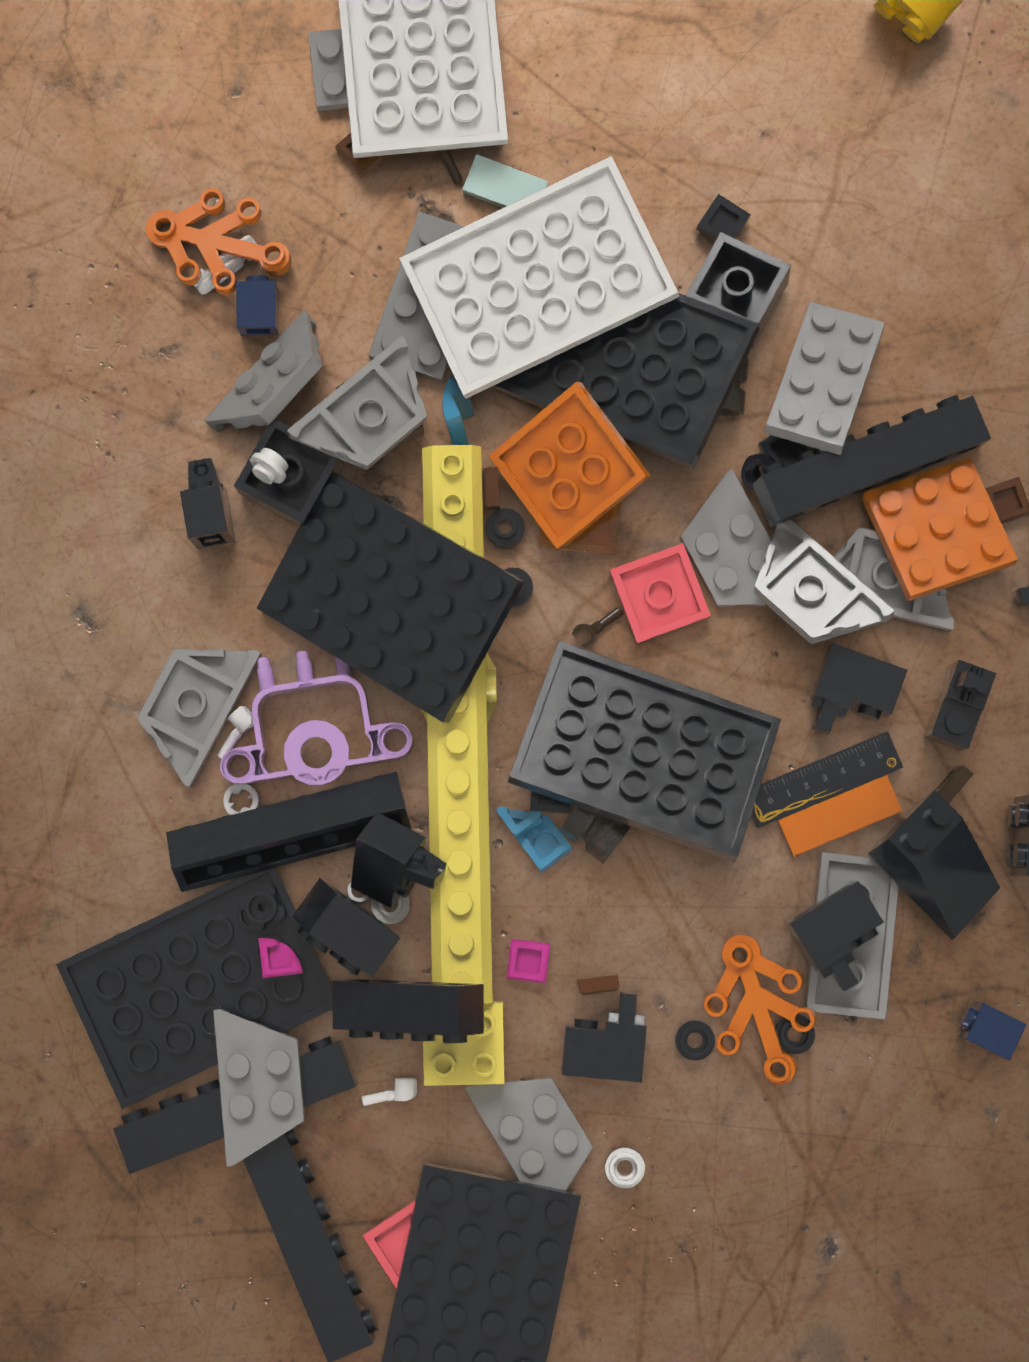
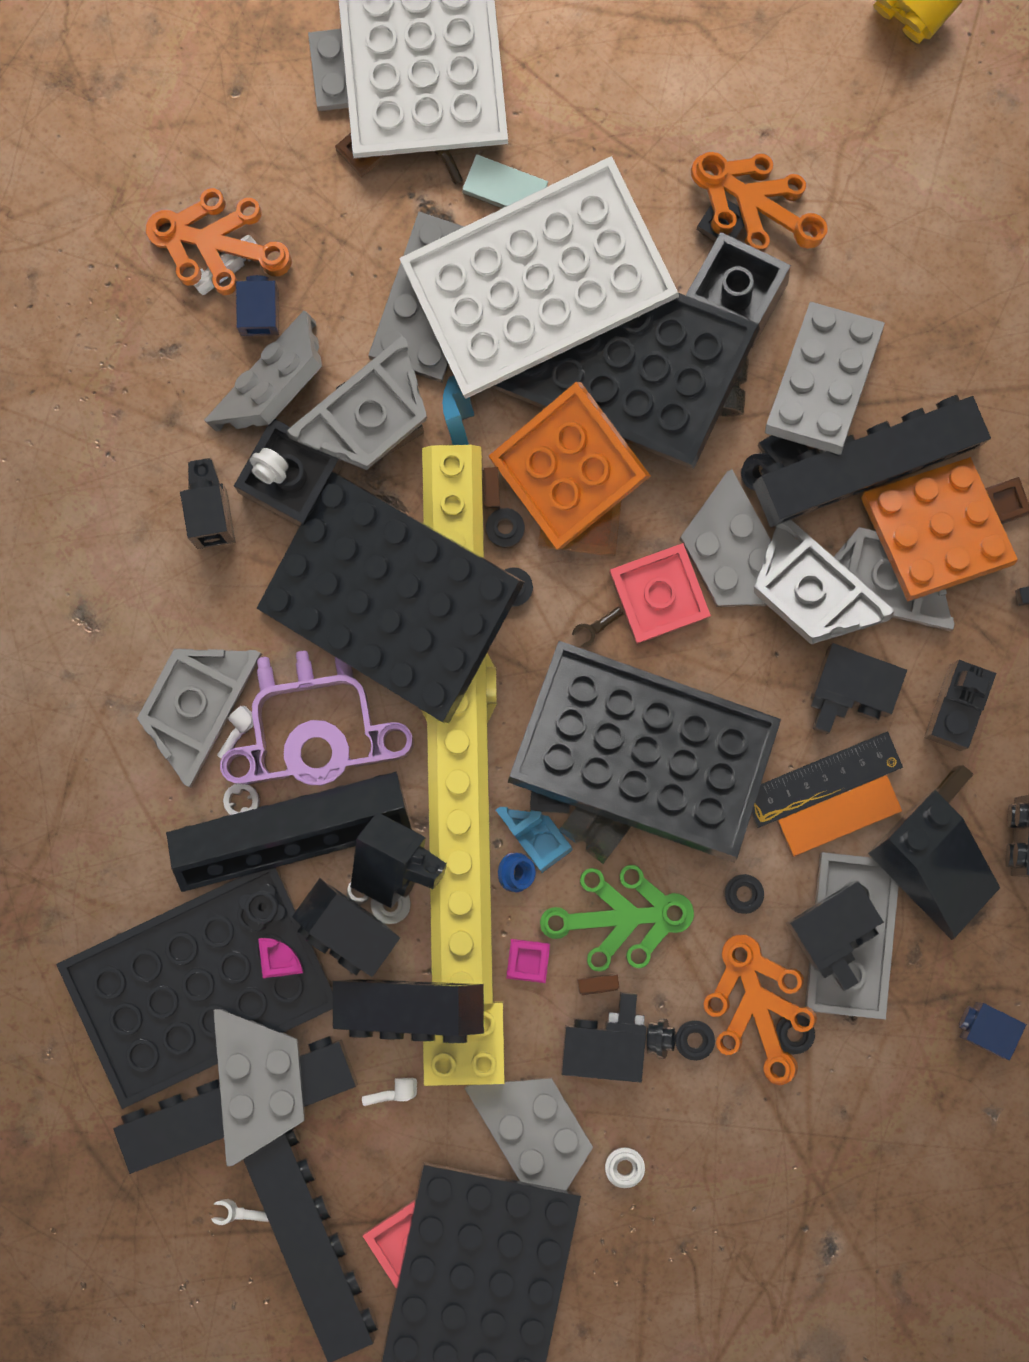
none -> white hand [212,1199,269,1225]
none -> blue plate [498,852,536,892]
none -> bright green plant [540,865,694,972]
none -> black plate [647,1019,676,1059]
none -> orange plant [691,152,828,252]
none -> black plate [724,874,764,914]

